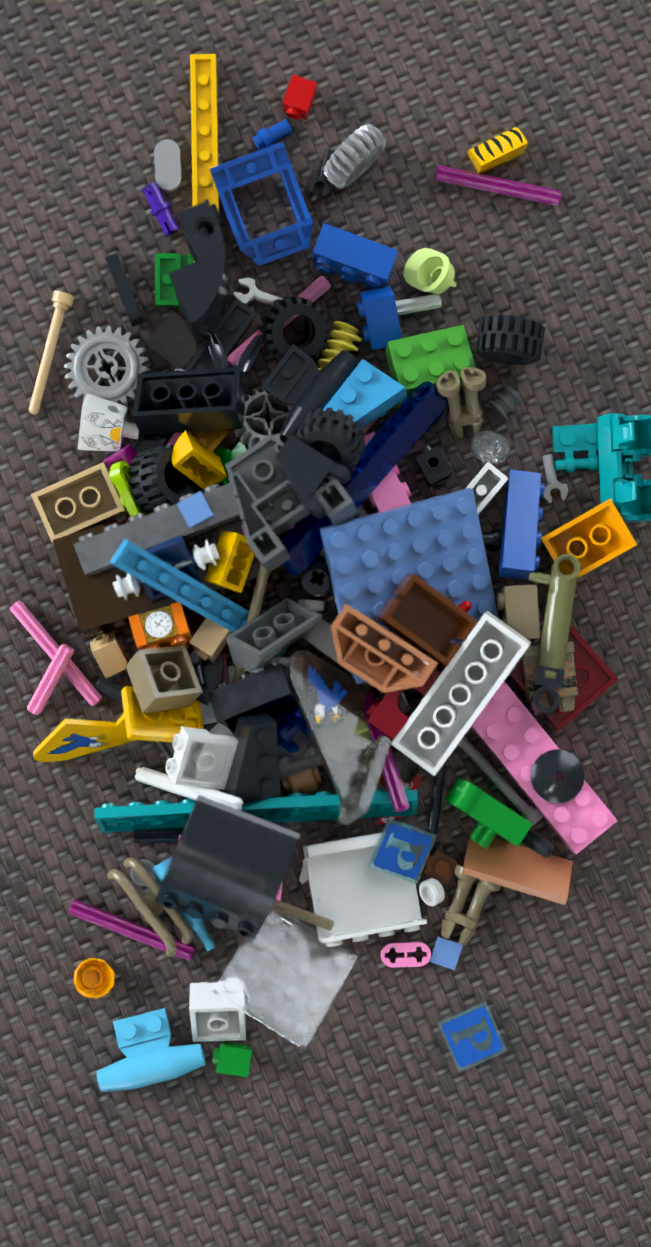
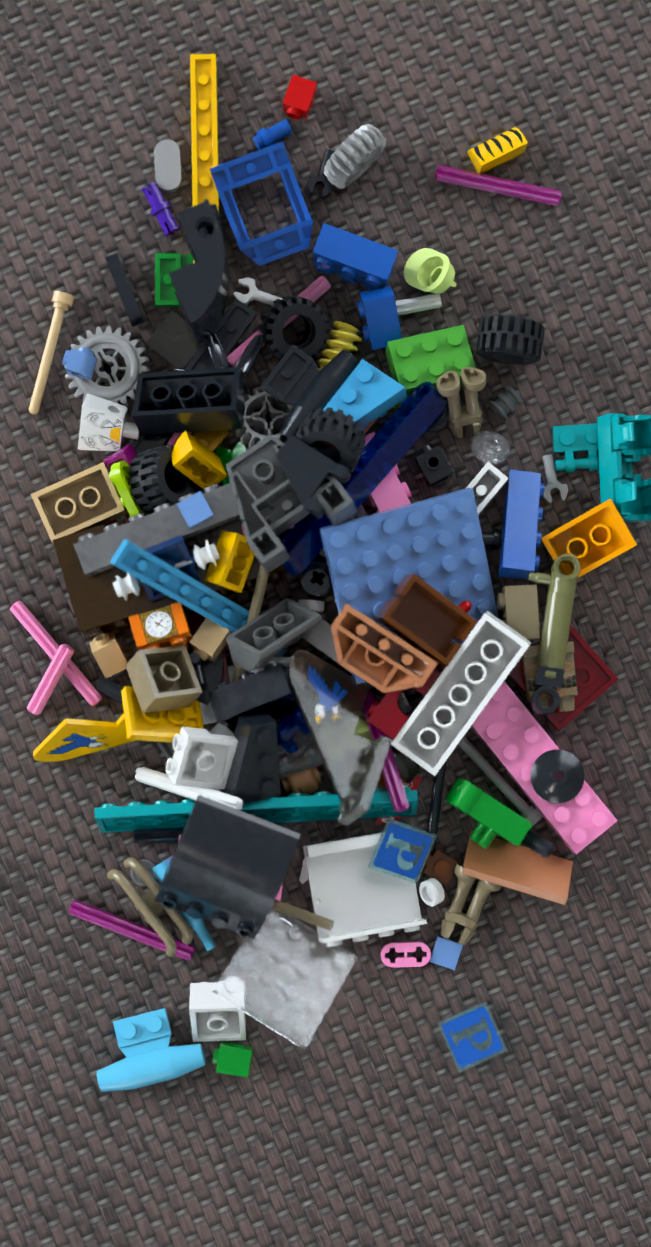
light orange hair [74,958,115,999] -> none
none -> medium blue plate [62,347,97,380]

